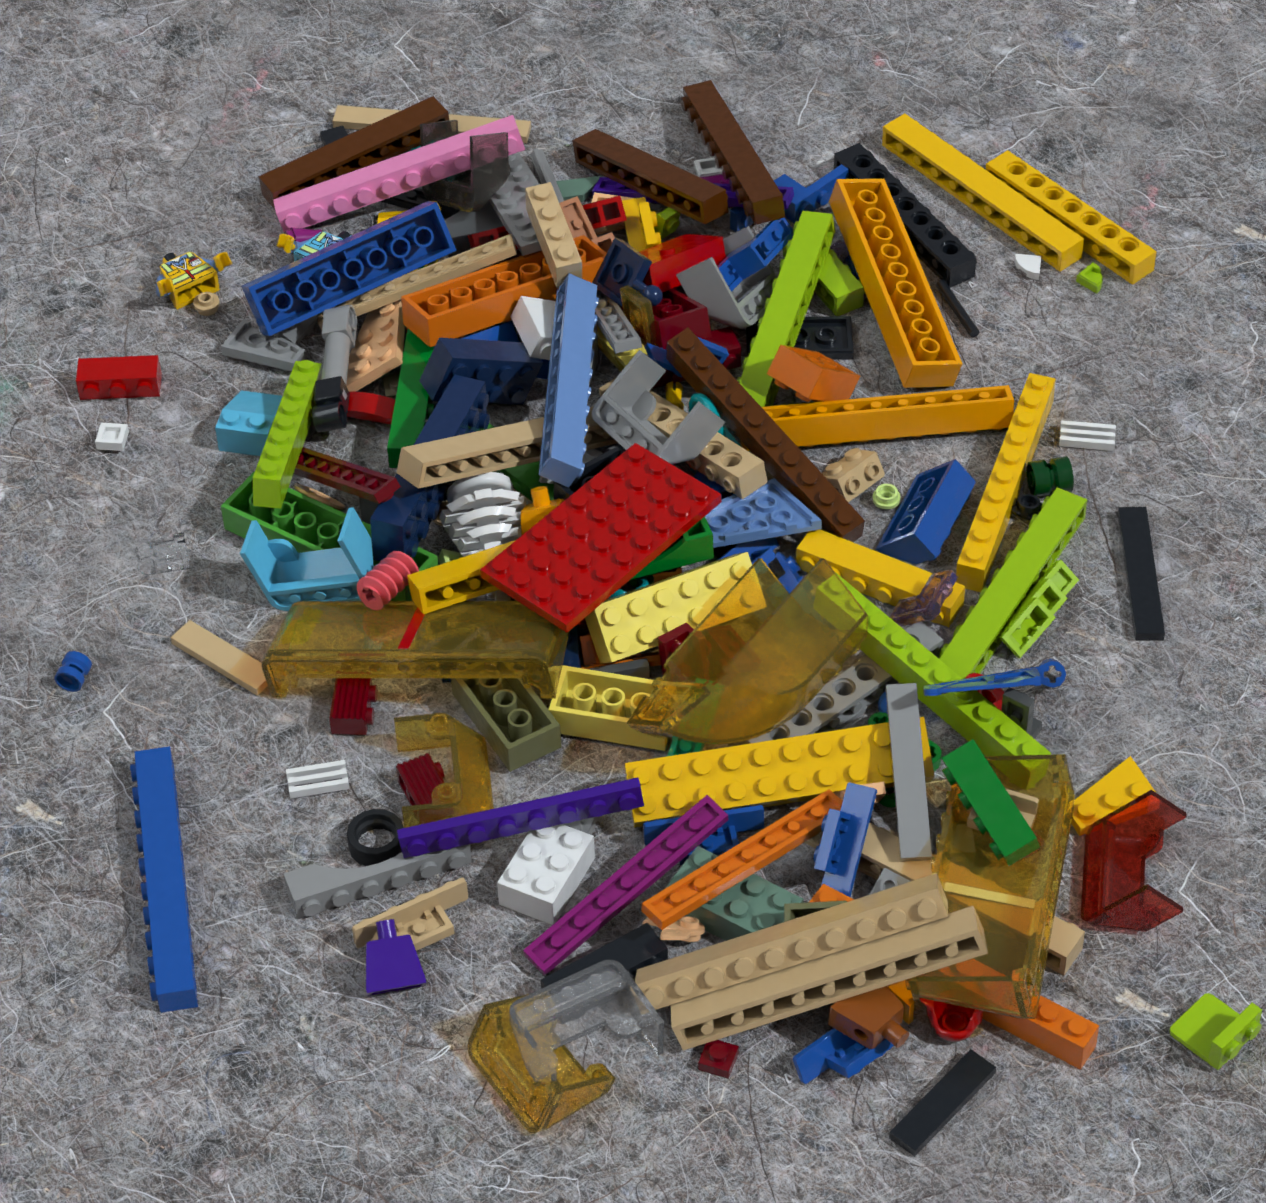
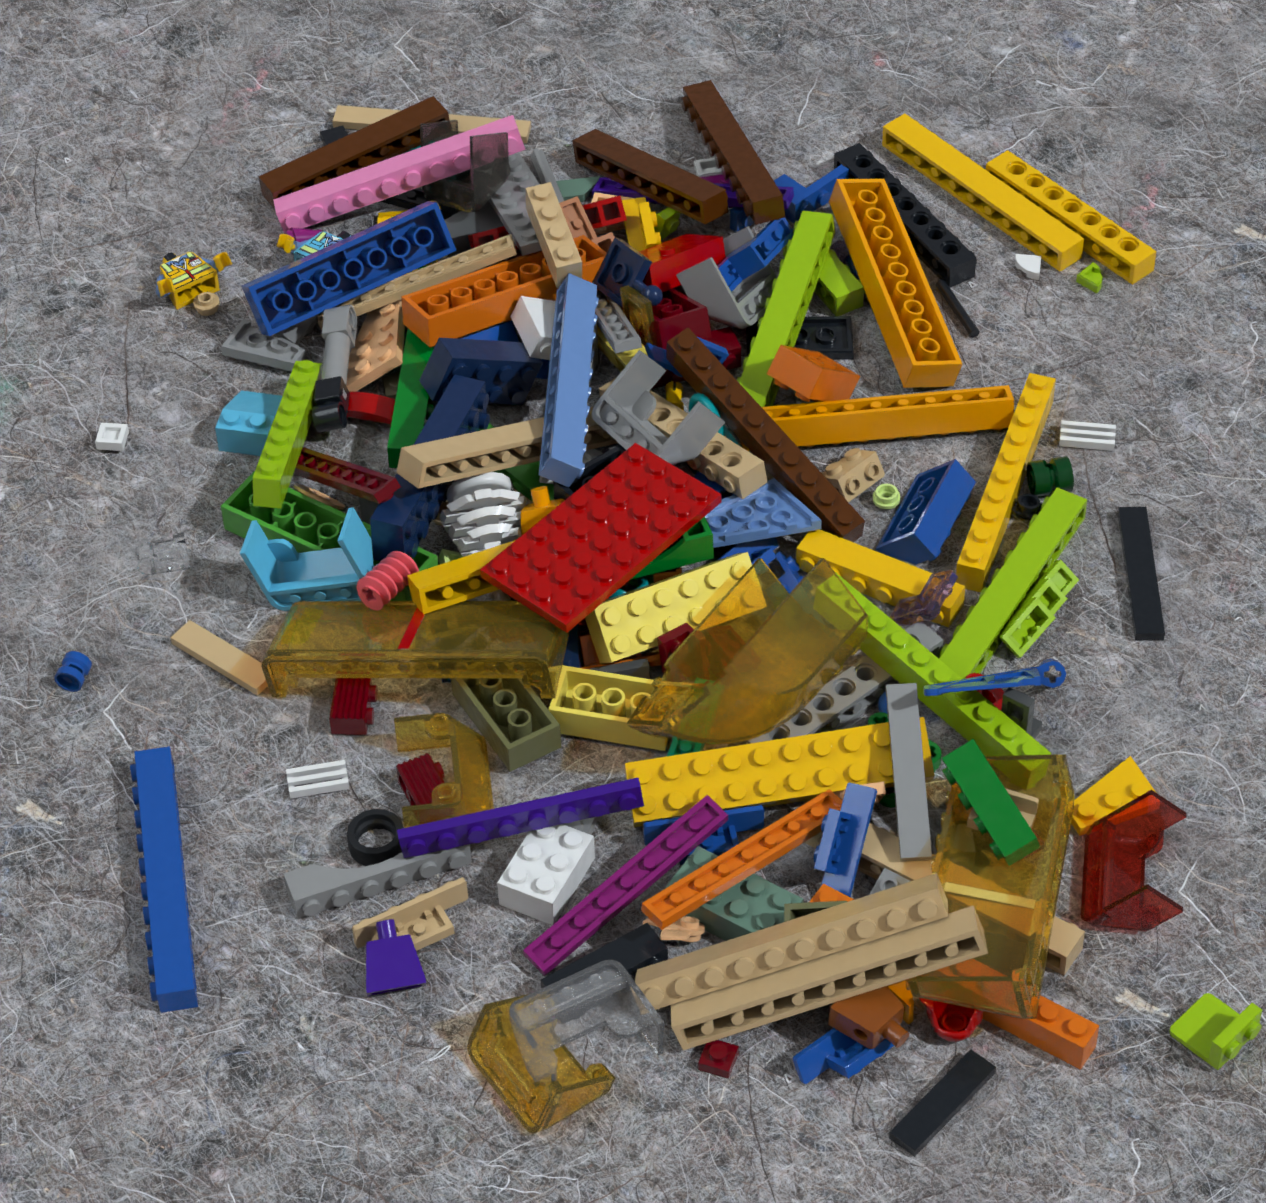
red brick [76,355,162,400] -> none

